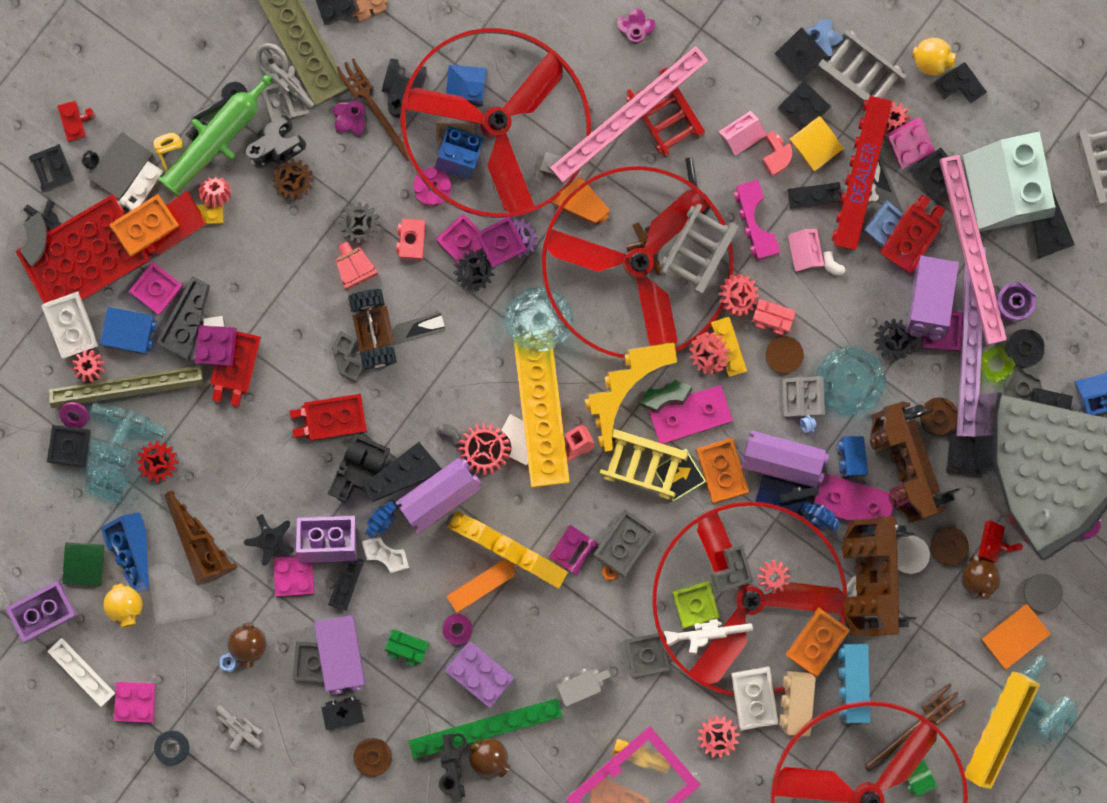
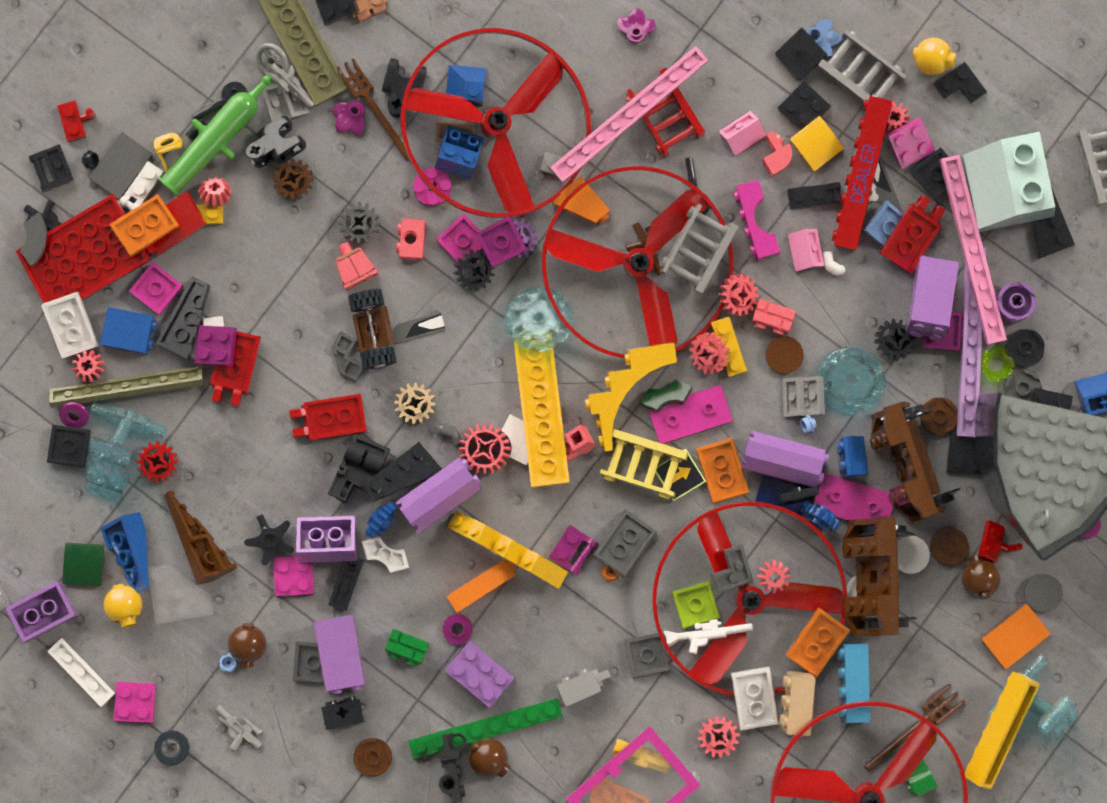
none -> tan gear [394,382,436,425]

